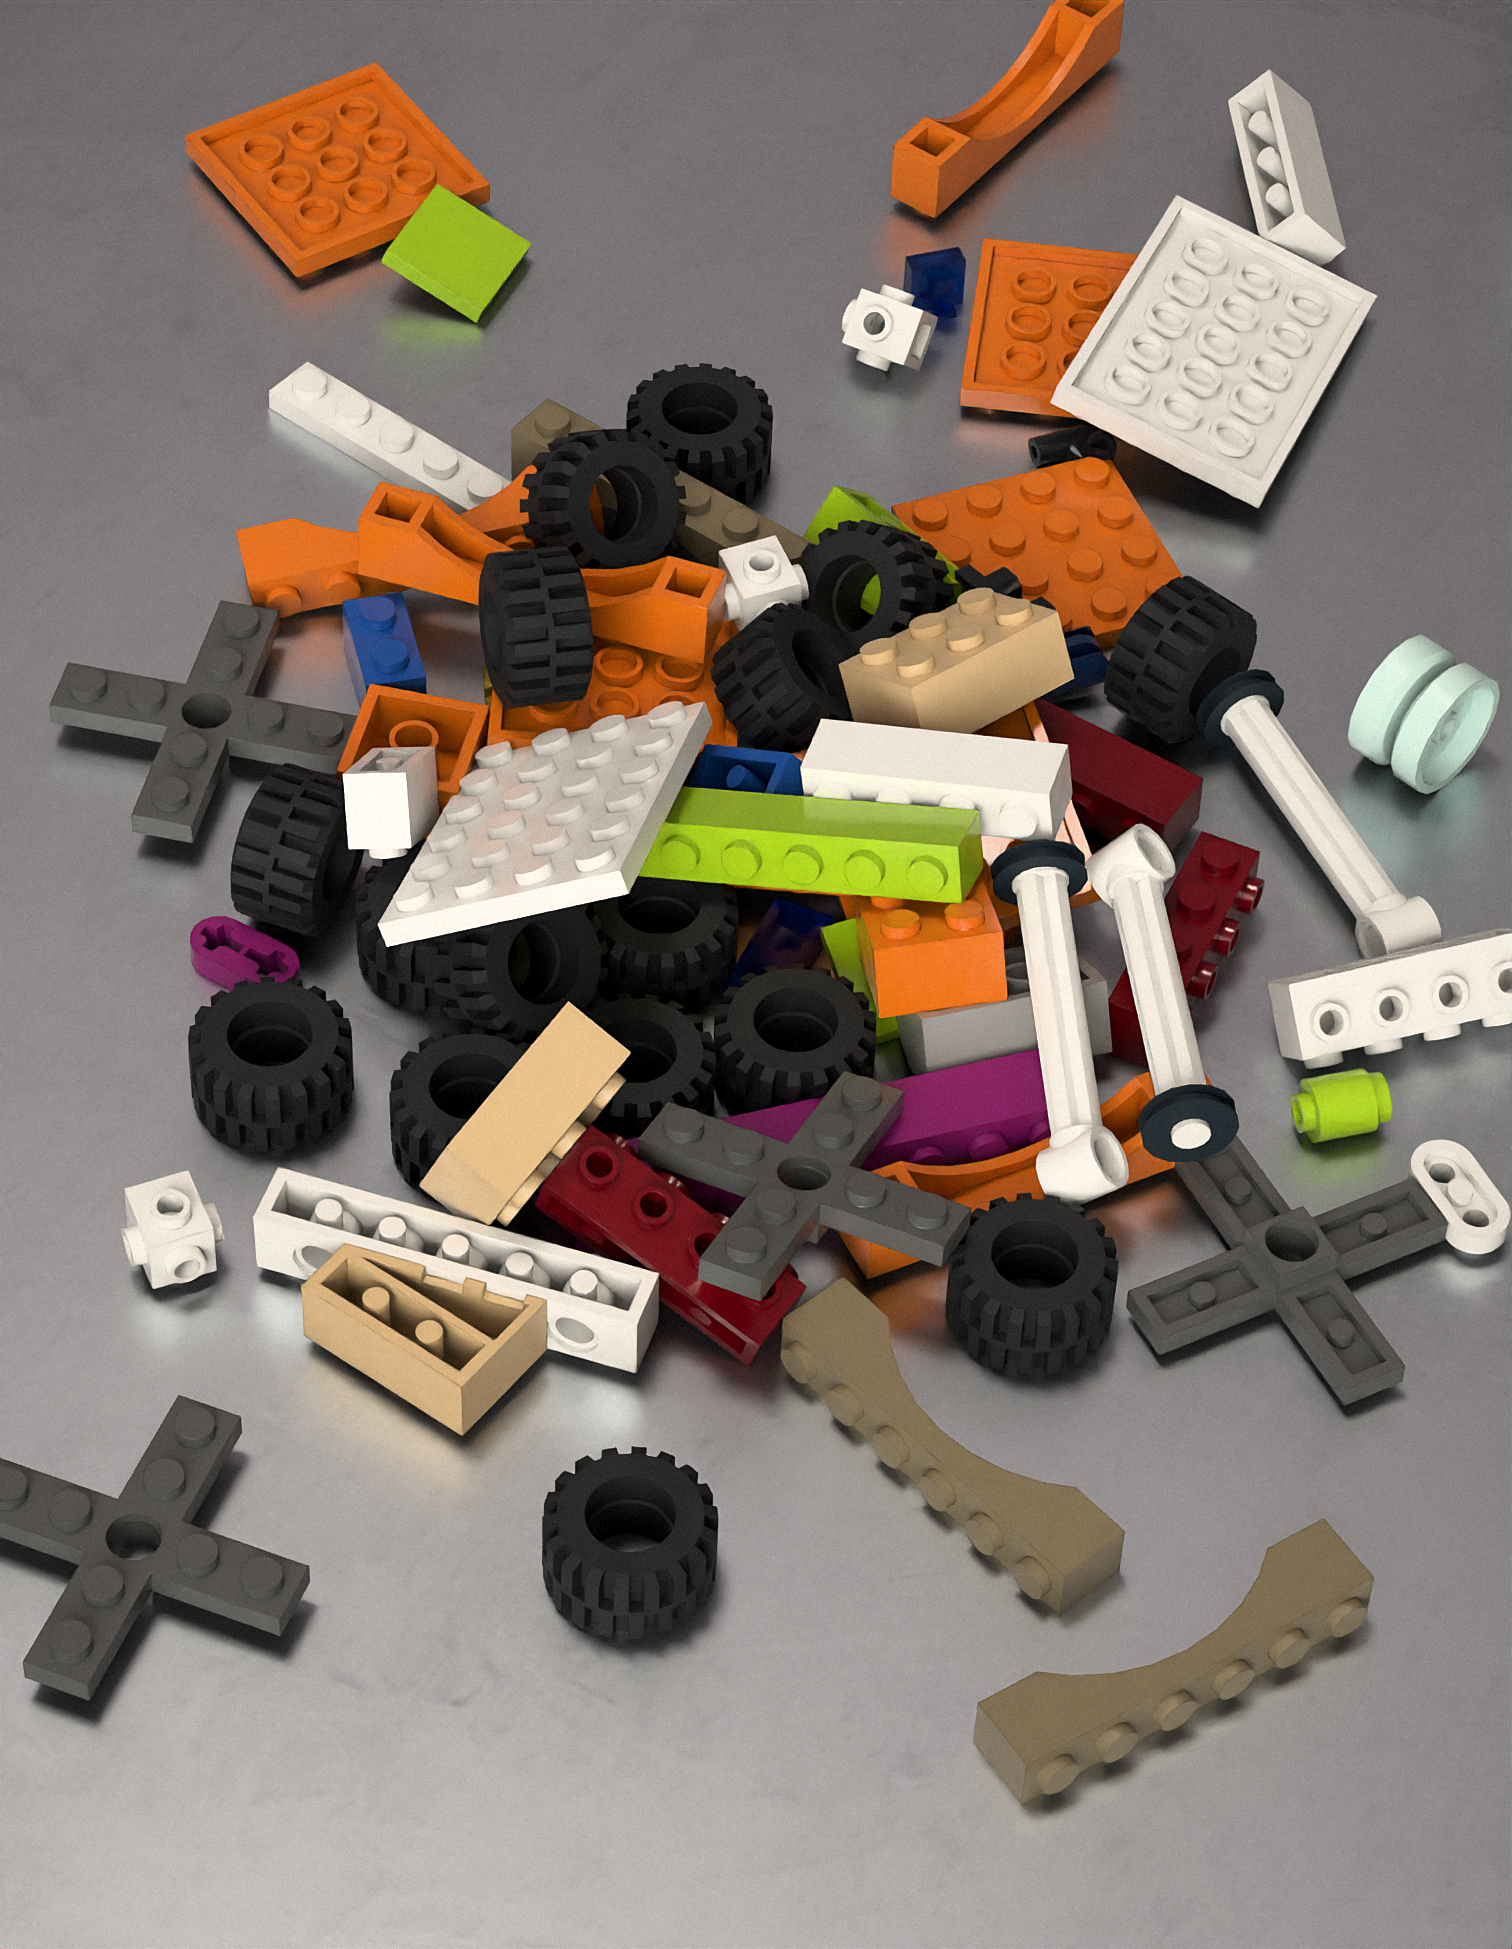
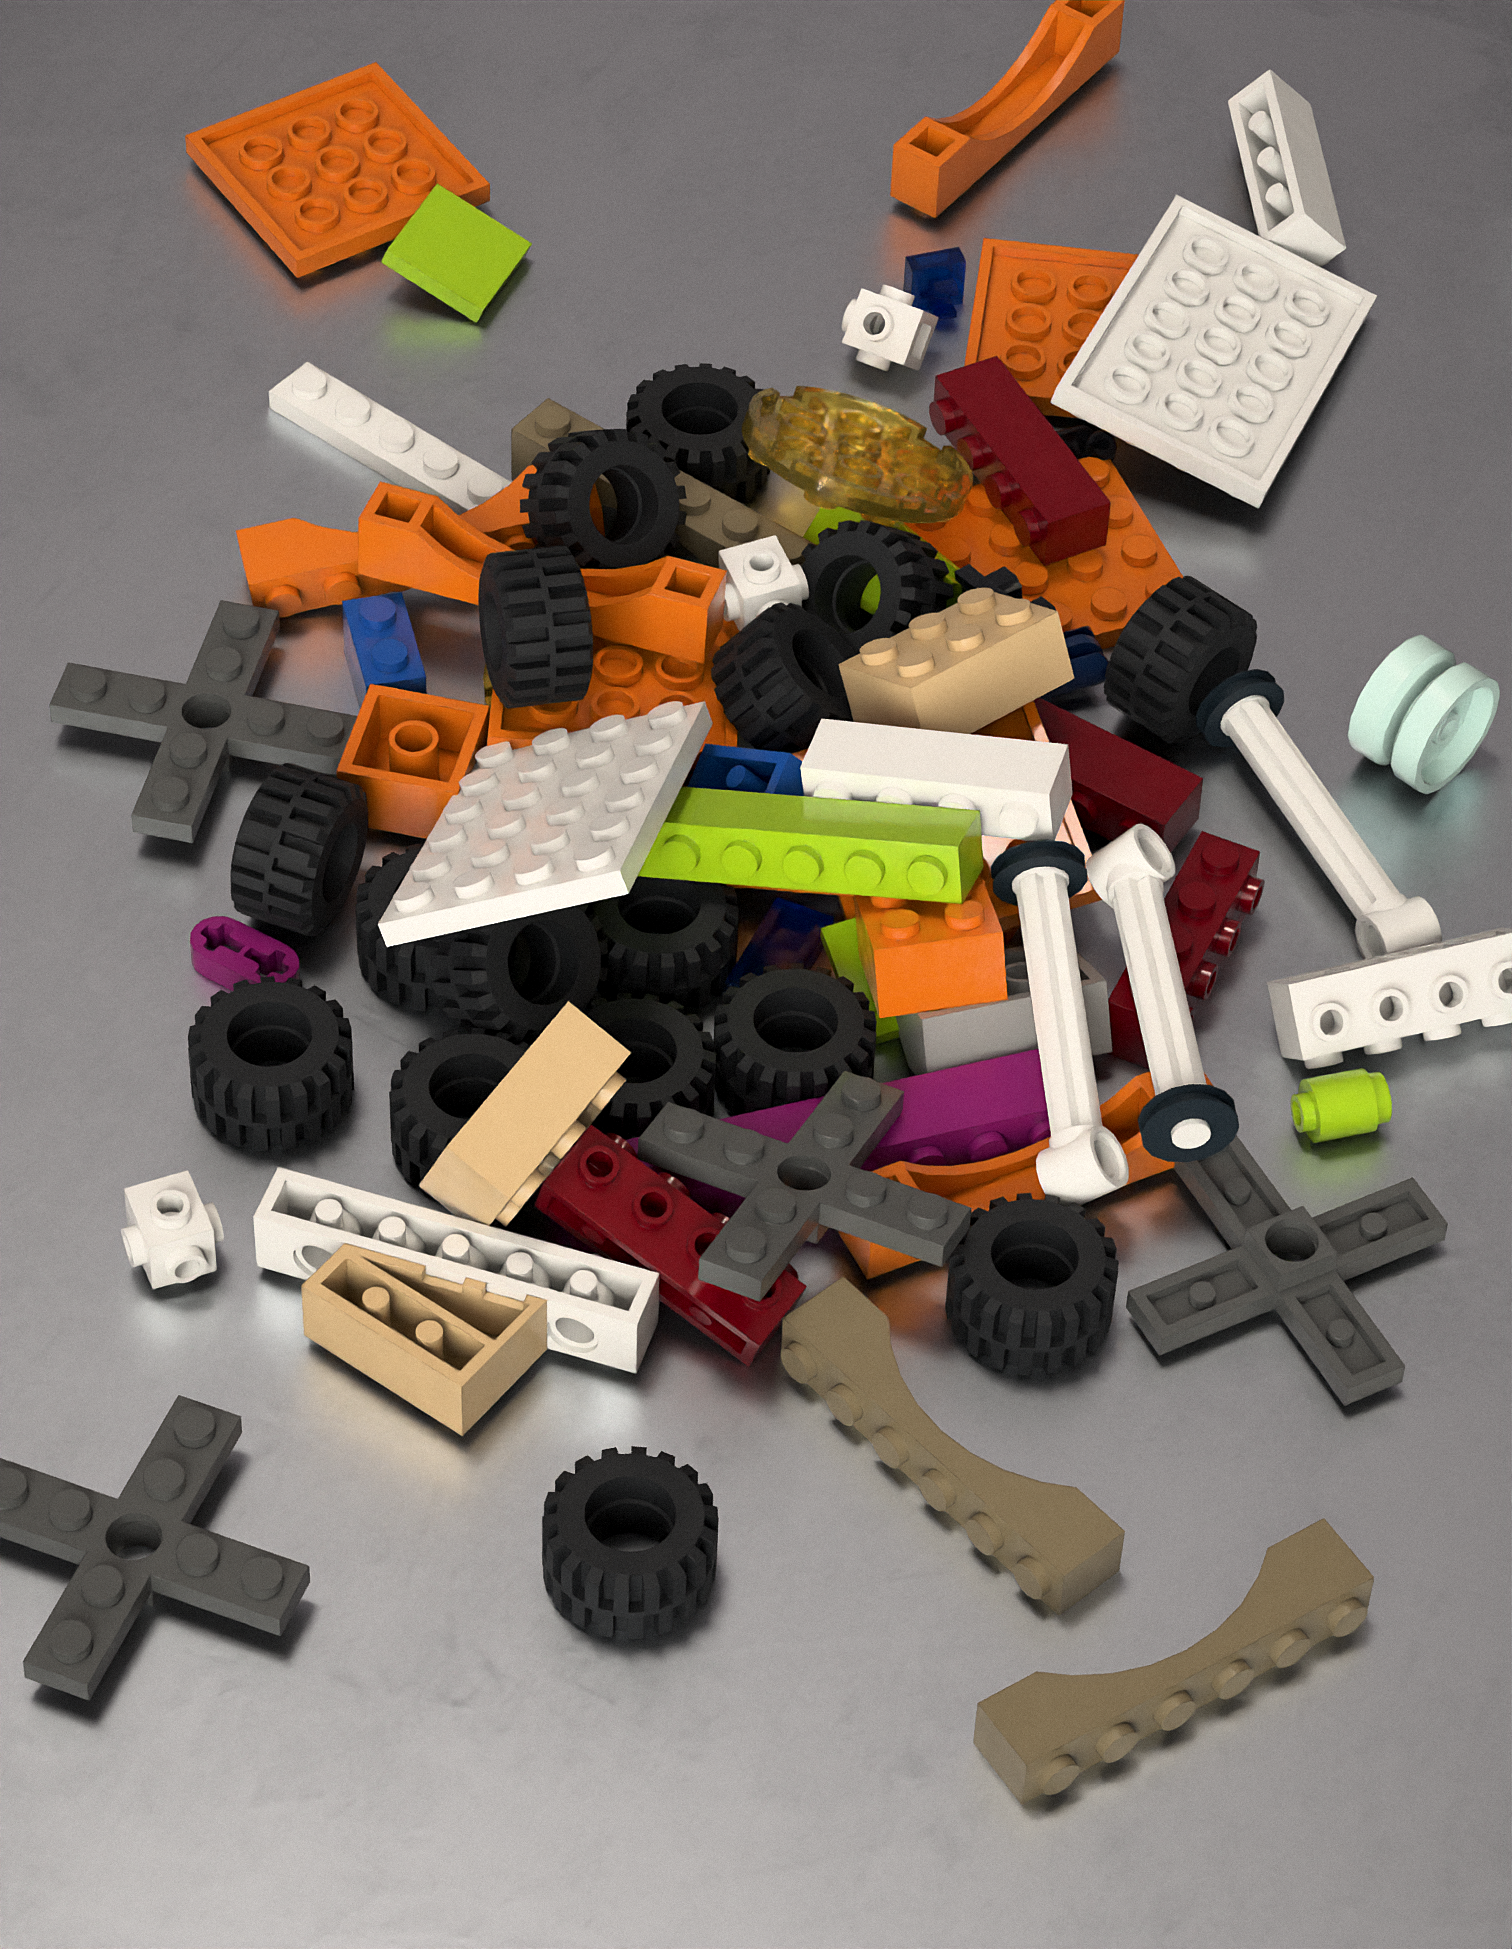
white brick [343,747,440,859] -> none
white plate [1408,1139,1511,1254] -> none
none -> clear yellow plate [741,386,973,527]
none -> dark red brick [929,356,1111,566]

